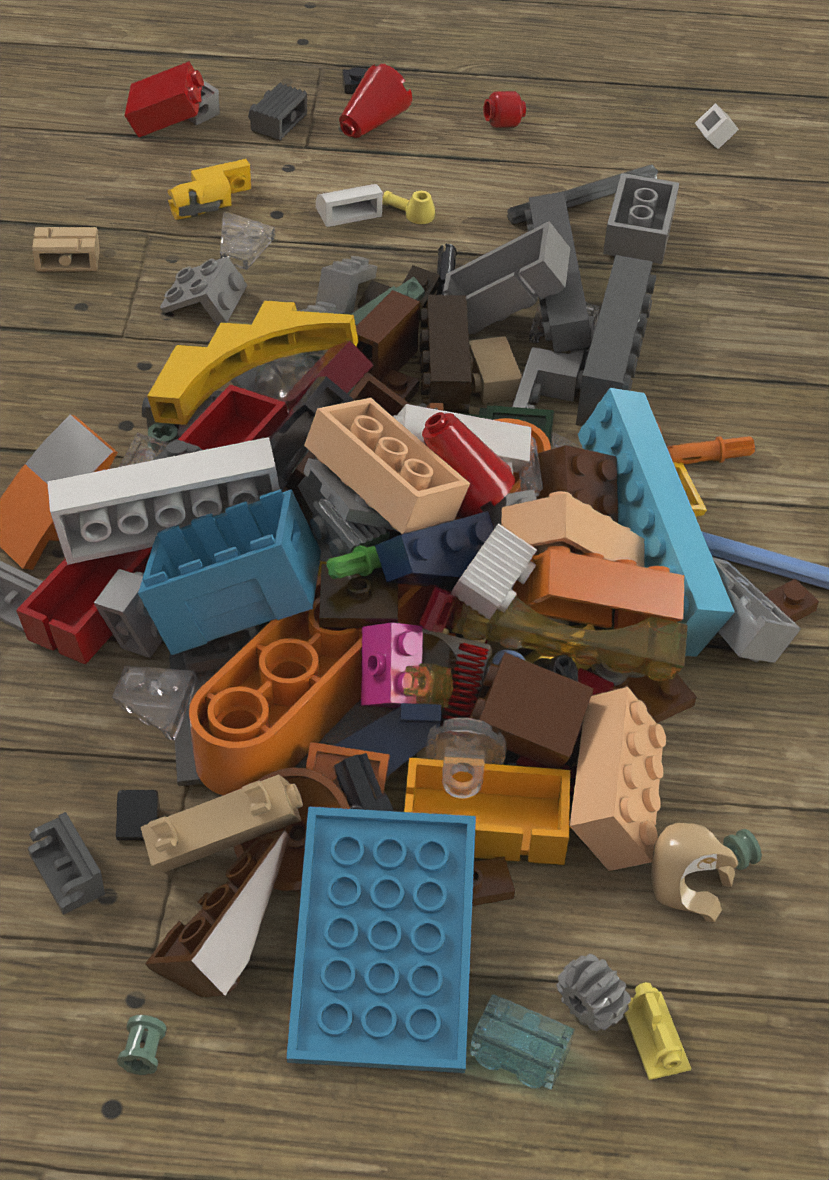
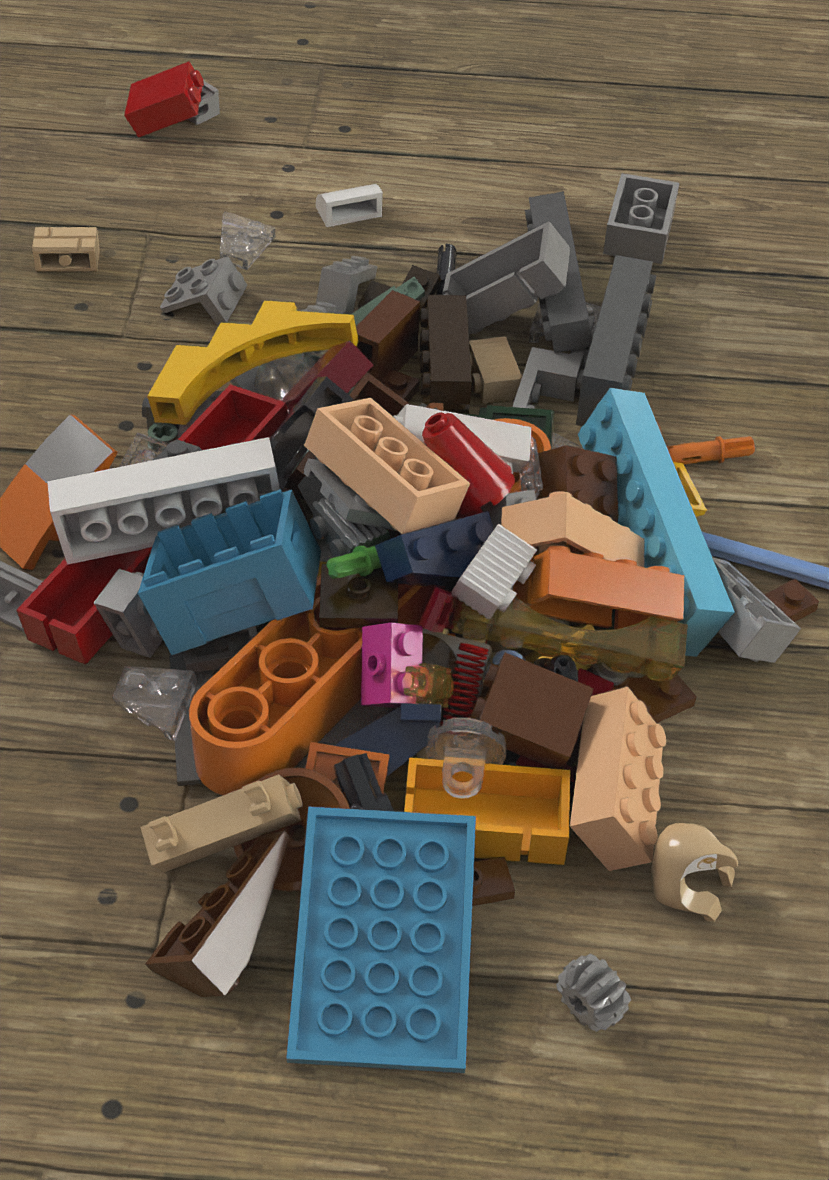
dark grey hinge [28,812,105,915] -> none
black slope [116,790,160,841] -> none
sand green bush [117,1015,167,1075] -> none
yellow plate [167,159,251,220] -> none
dark grey brick [248,82,307,141] -> none
red cone [339,63,412,138] -> none
black plate [342,67,368,94] -> none
light yellow bar [382,191,435,224] -> none
clear light blue brick [470,994,575,1090] -> none
red head [483,91,526,128] -> none
dark grey axle [507,164,658,225] -> none
light yellow hinge [624,982,691,1080] -> none
white plate [695,103,739,149] -> none
sand green bush [723,829,762,870] -> none

